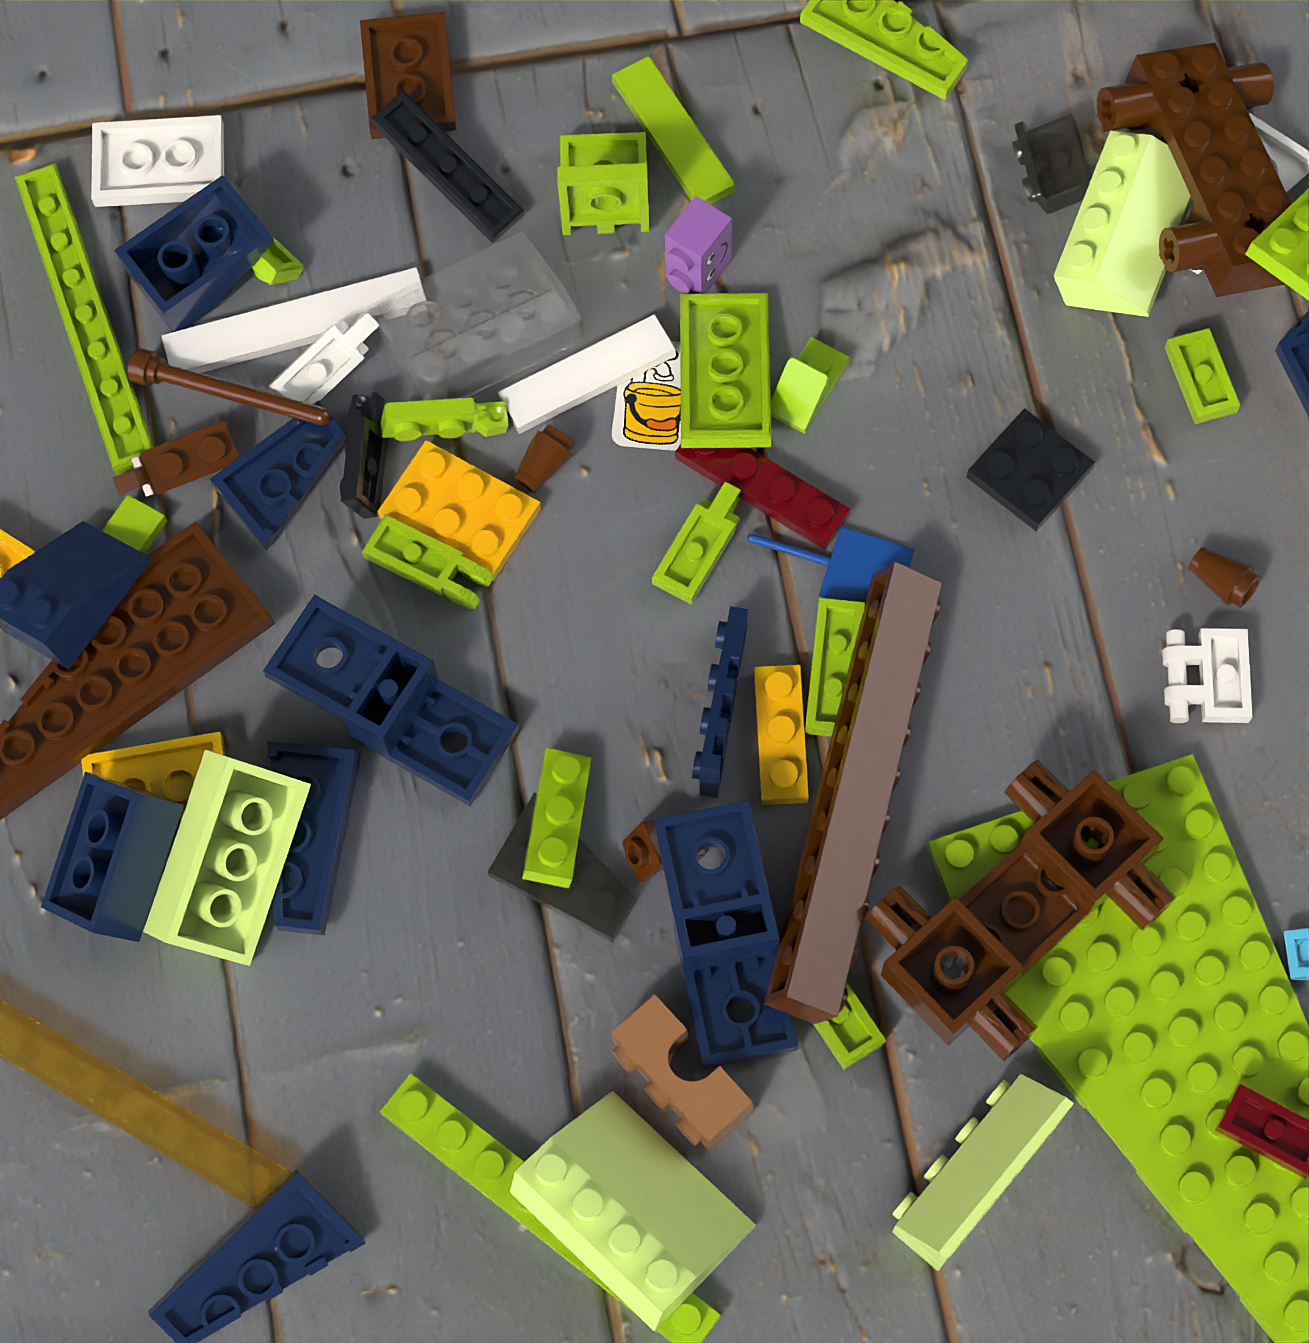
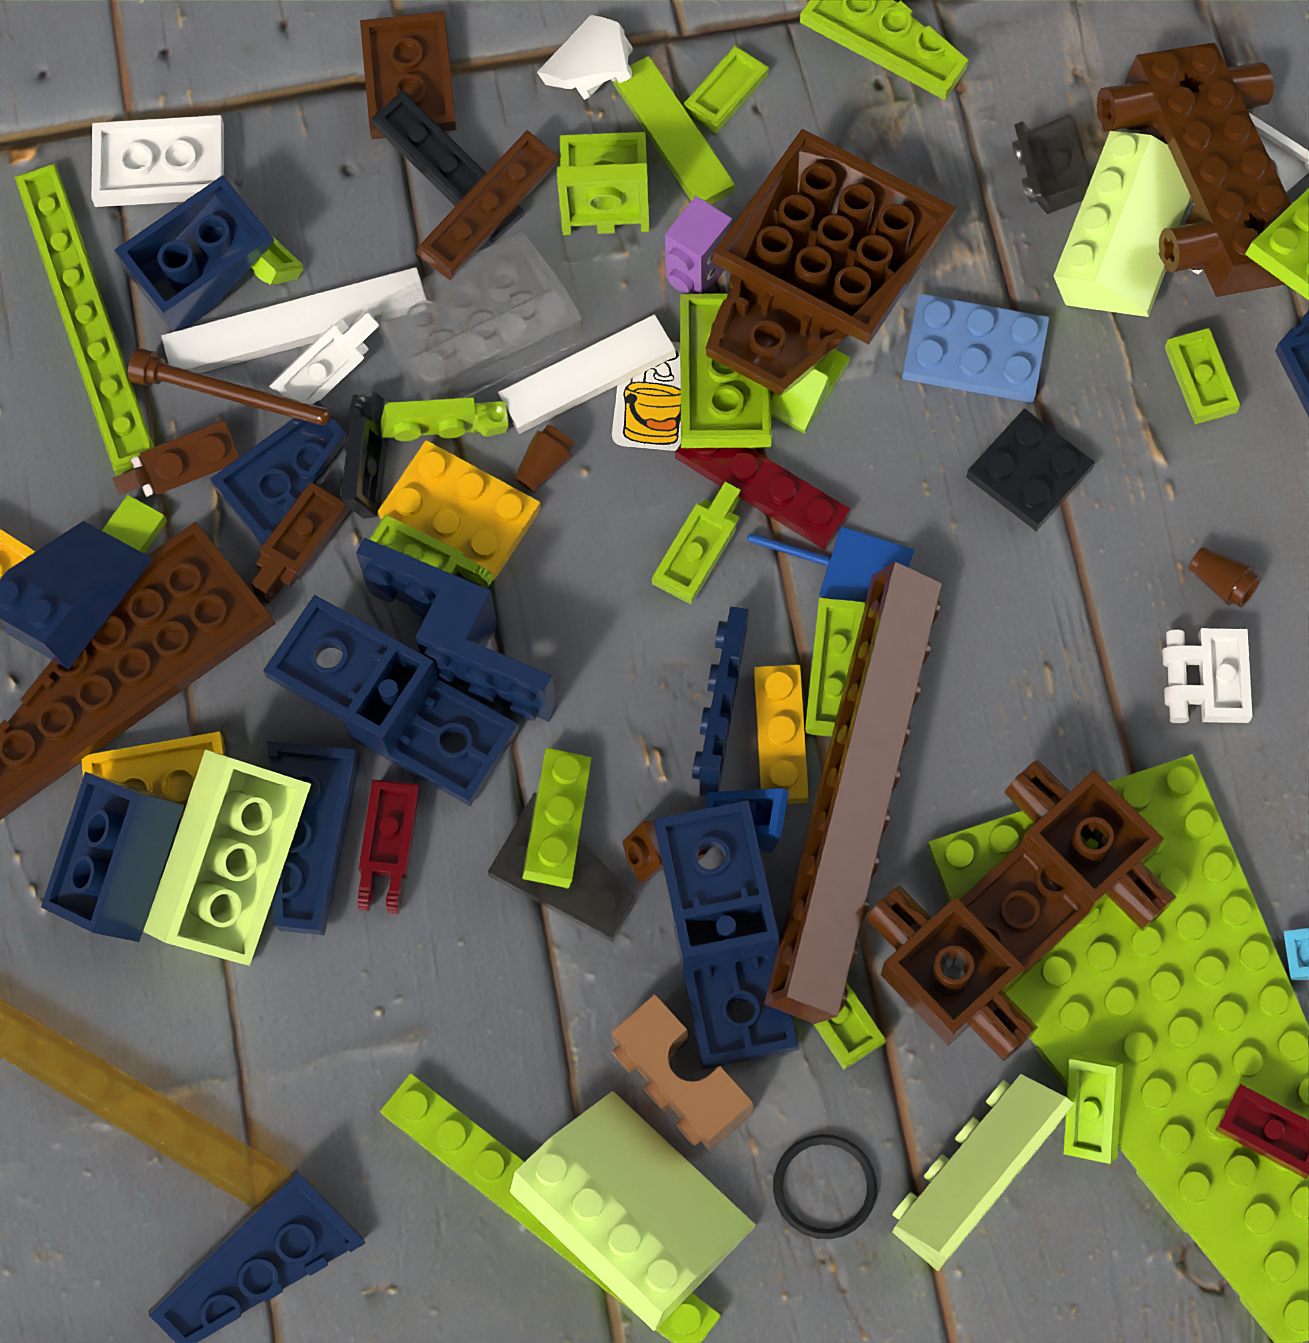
none -> reddish brown hinge [251,482,351,603]
none -> dark blue bracket [356,537,557,722]
none -> dark red hinge [357,779,421,914]
none -> reddish brown tile [416,130,560,281]
none -> white slope [537,15,633,100]
none -> lime tile [683,45,769,134]
none -> reddish brown wedge [705,129,956,396]
none -> blue slope [705,788,789,852]
none -> black tyre [773,1134,877,1239]
none -> medium blue plate [902,294,1049,403]
none -> lime plate [1064,1054,1123,1164]

